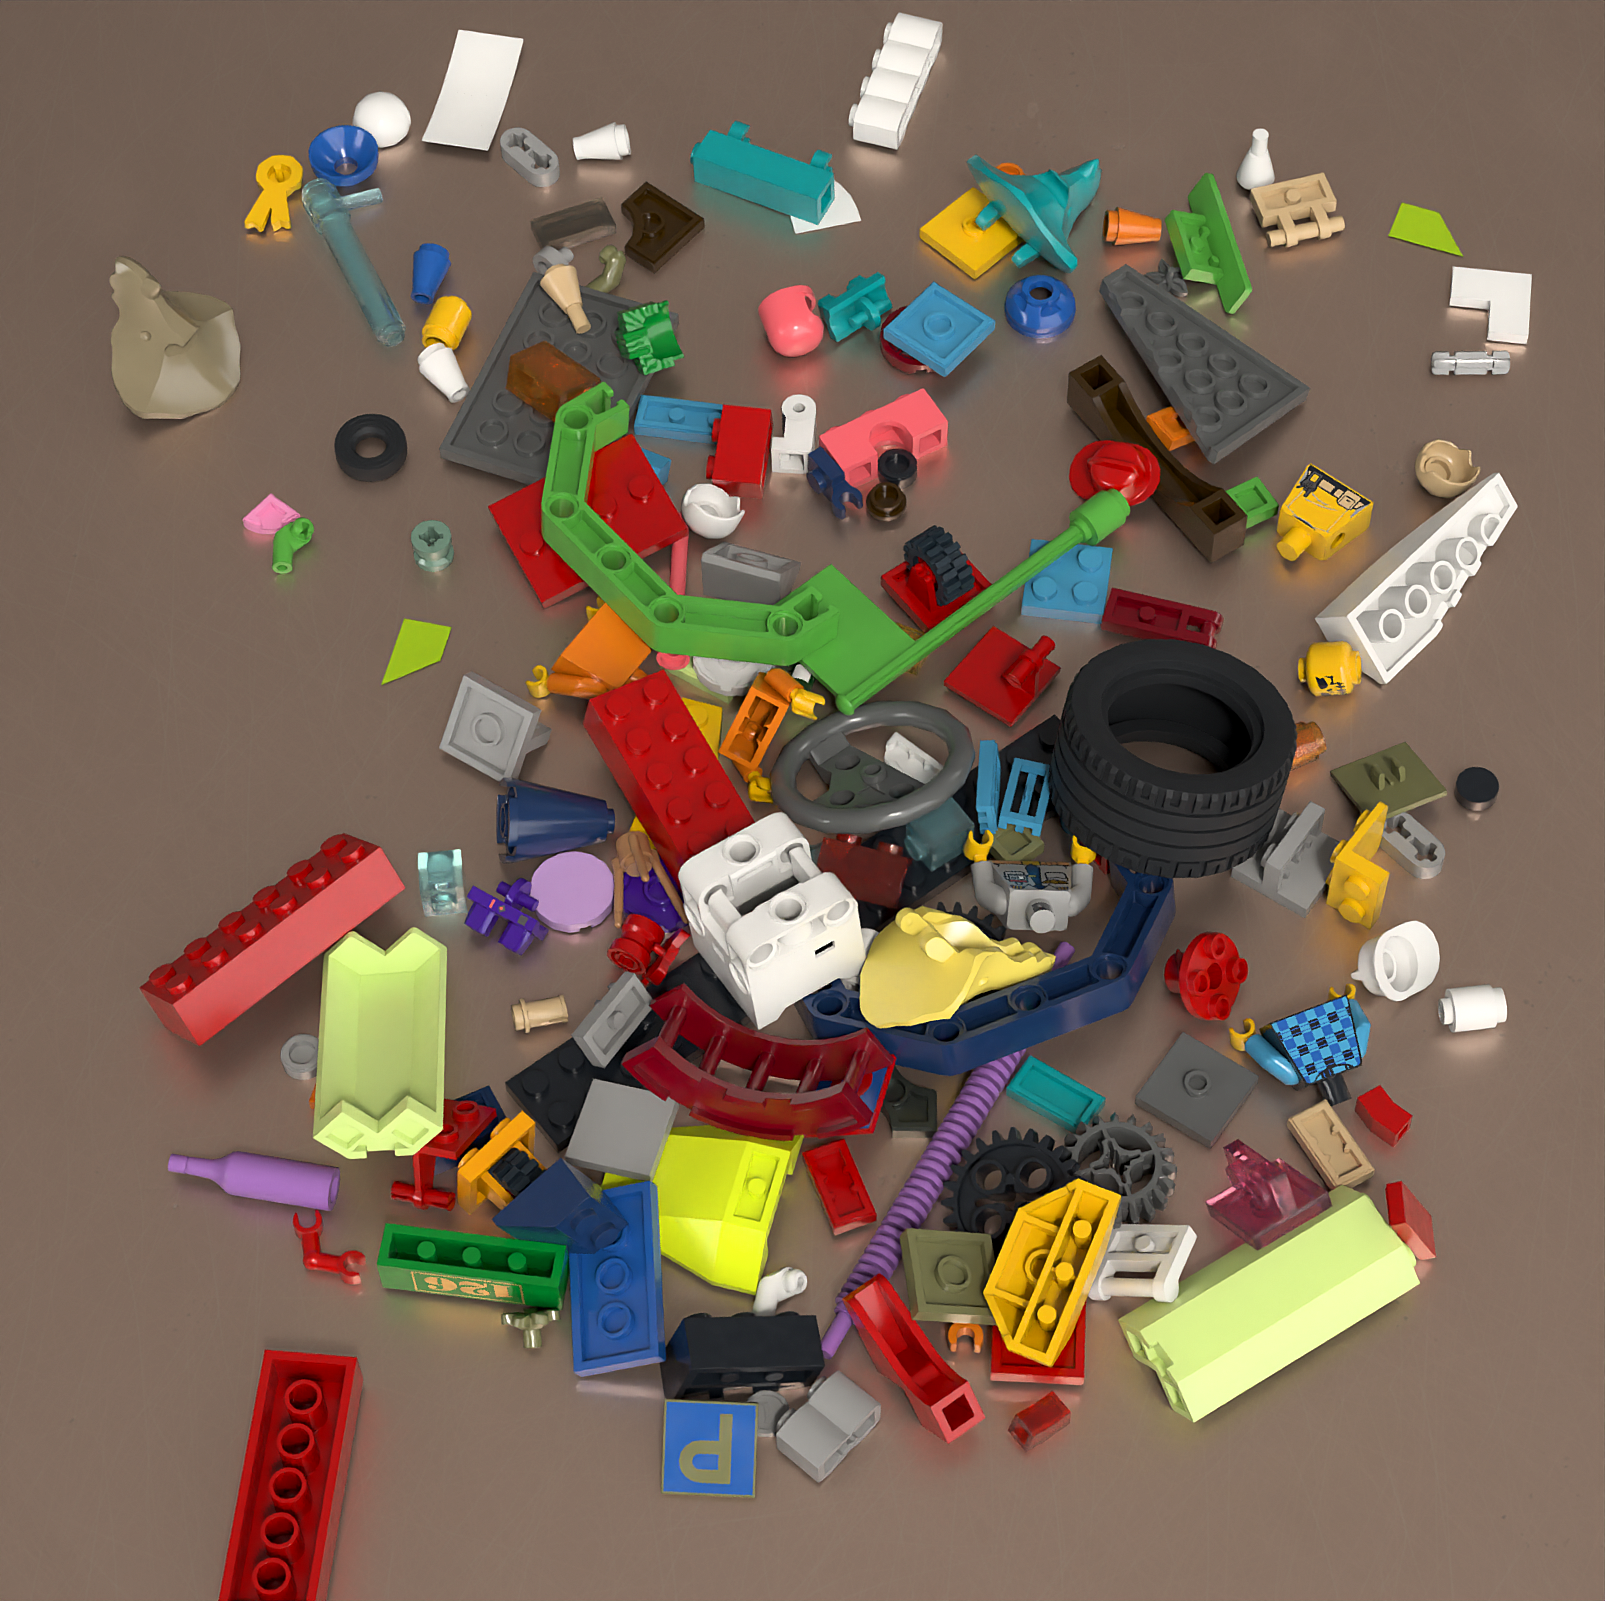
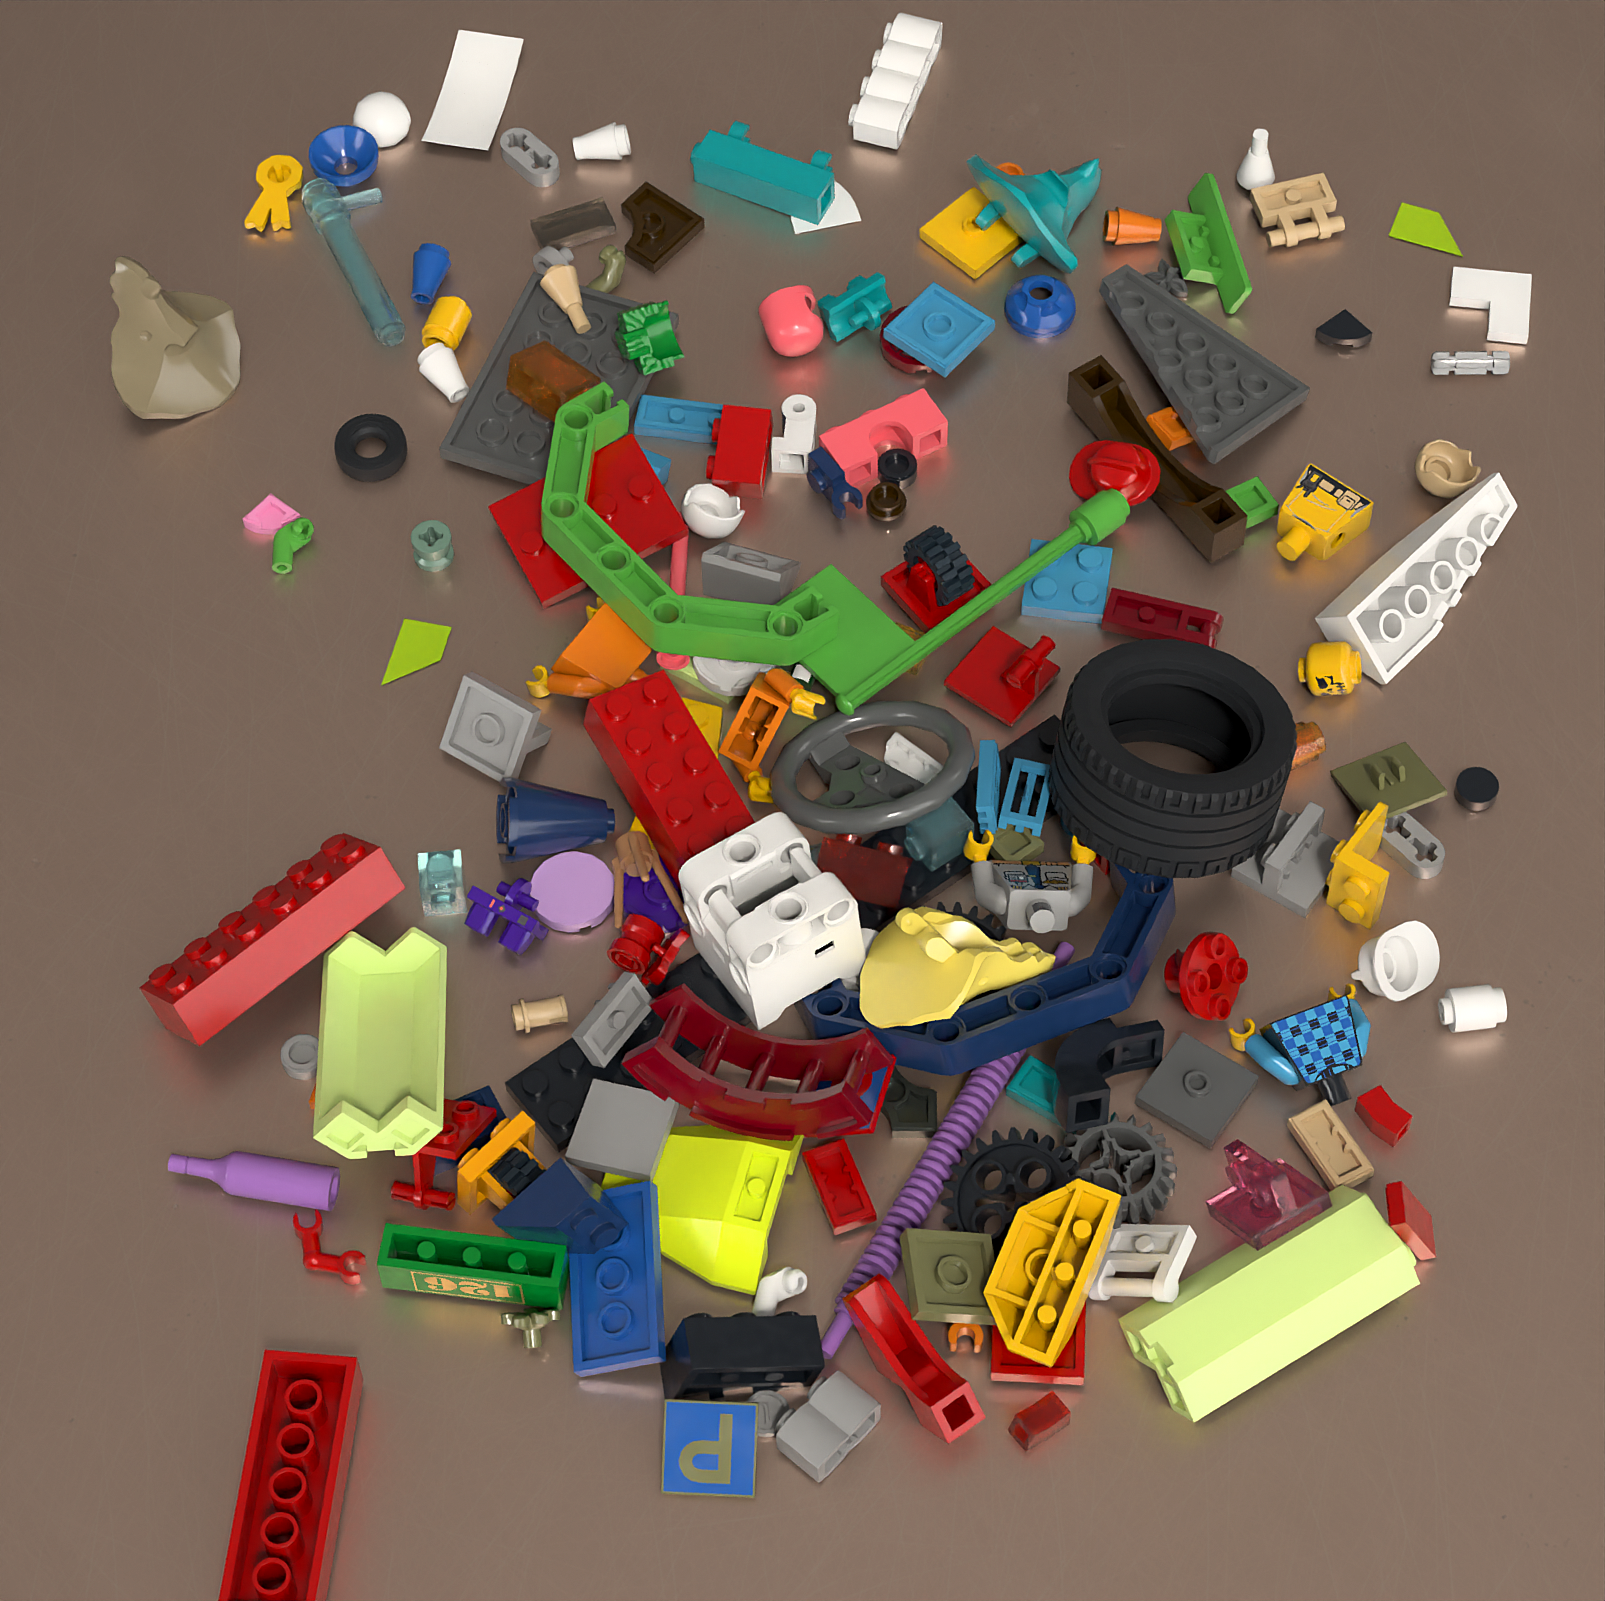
none -> black arch [1052,1018,1165,1133]
none -> black tile [1315,309,1372,347]

